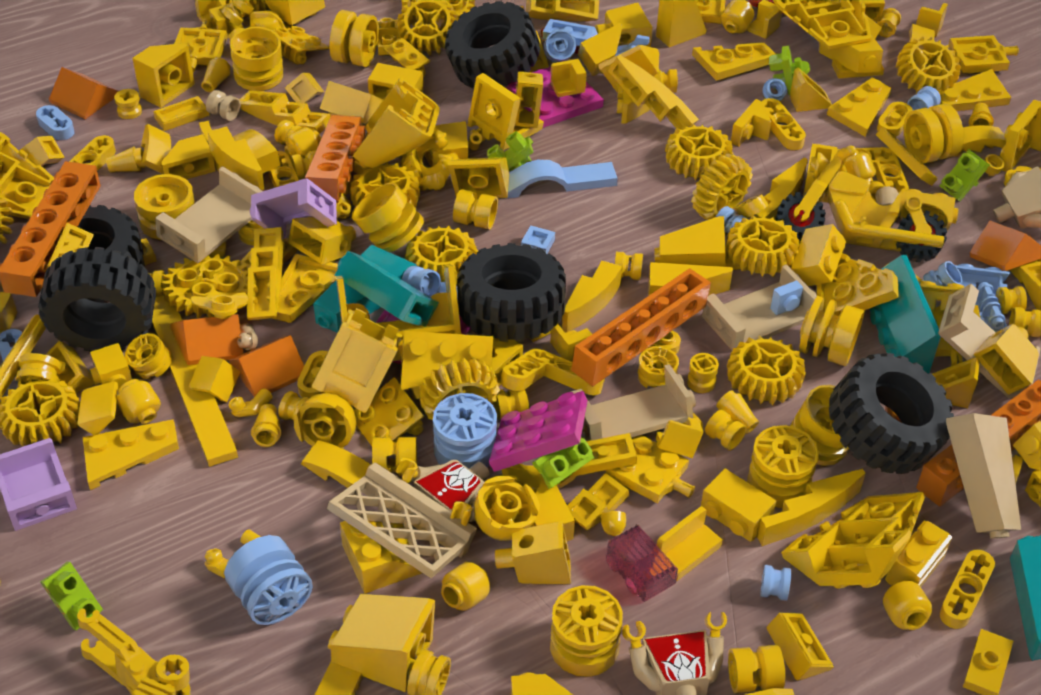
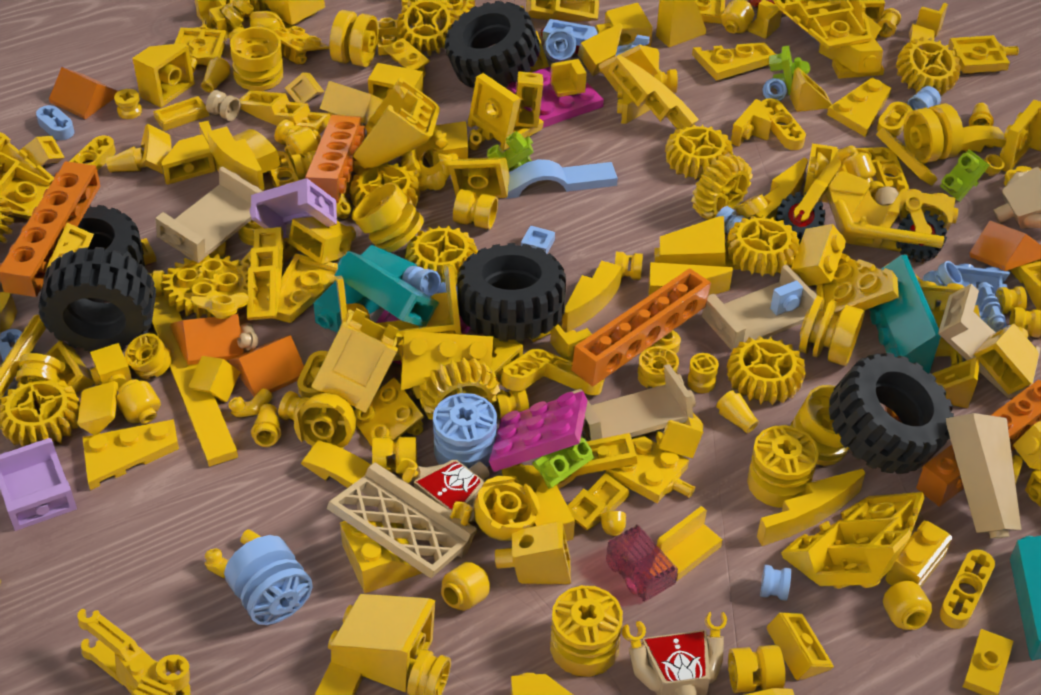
lime hips [40,562,103,630] -> none
yellow wheel [134,174,195,240] -> none
yellow brick [701,468,776,542] -> none
yellow wheel [705,409,747,451] -> none
yellow wing [939,69,1011,111] -> none

